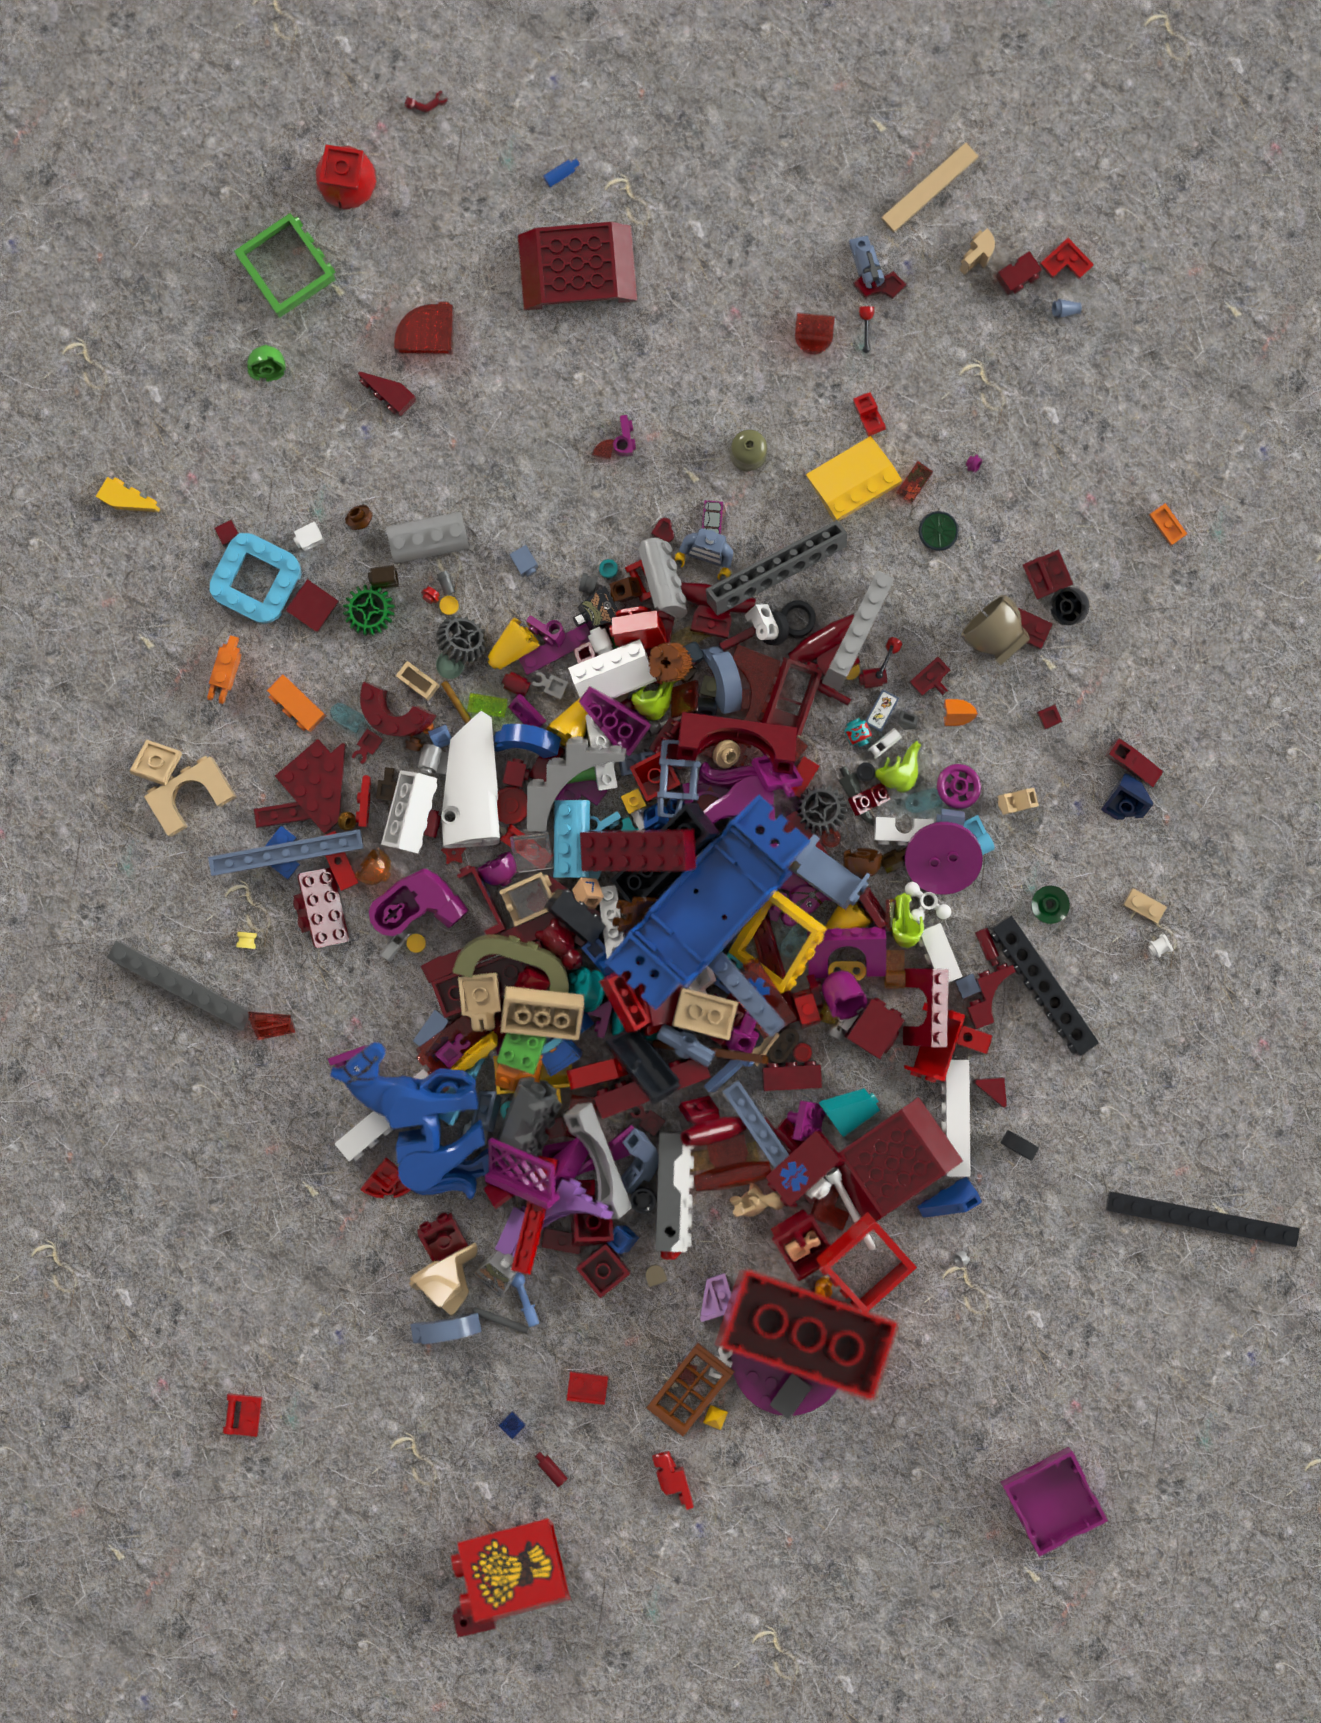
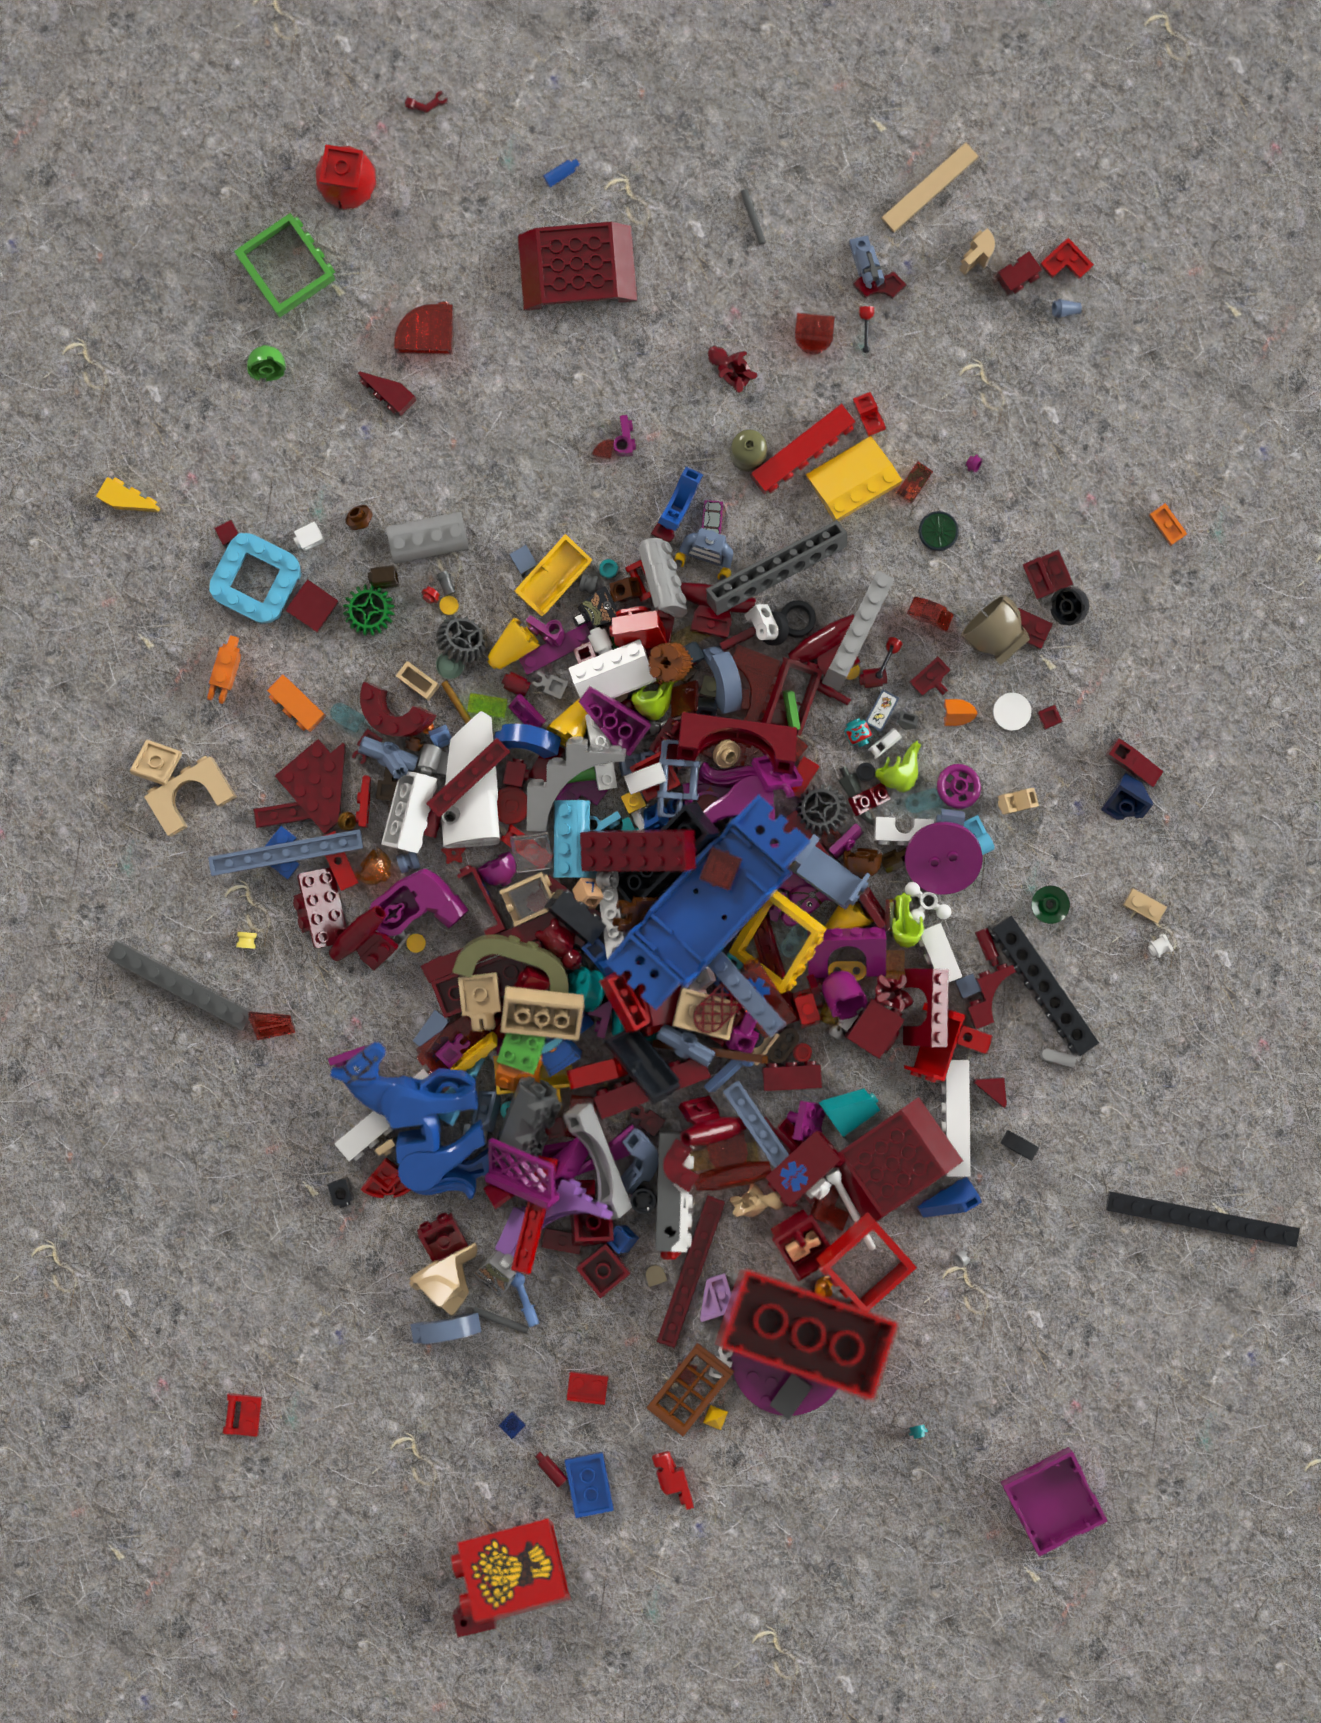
none -> black brick [327,1177,355,1208]
none -> dark red plate [329,906,399,971]
none -> sand blue piece [358,736,418,779]
none -> tan plate [375,1136,397,1156]
none -> sand blue wheel [396,852,421,874]
none -> dark red plate [426,738,510,817]
none -> yellow container [514,534,592,616]
none -> blue plate [565,1452,614,1518]
none -> light grey wheel [596,871,619,889]
none -> white slope [624,762,667,795]
none -> dark red tile [657,1195,726,1348]
none -> blue arch [658,467,704,531]
none -> dark red plate [663,1138,699,1192]
none -> dark red window [693,982,743,1033]
none -> clear red piece [699,847,742,891]
none -> dark red animal [708,346,757,393]
none -> dark grey bar [740,189,766,245]
none -> red brick [751,403,856,495]
none -> bright green tile [782,690,800,730]
none -> magenta plate [829,824,863,860]
none -> dark red animal [875,974,914,1012]
none -> clear red brick [907,597,954,632]
none -> teal plate [909,1425,928,1439]
none -> white tile [993,692,1032,731]
none -> light grey bar [1040,1049,1077,1068]

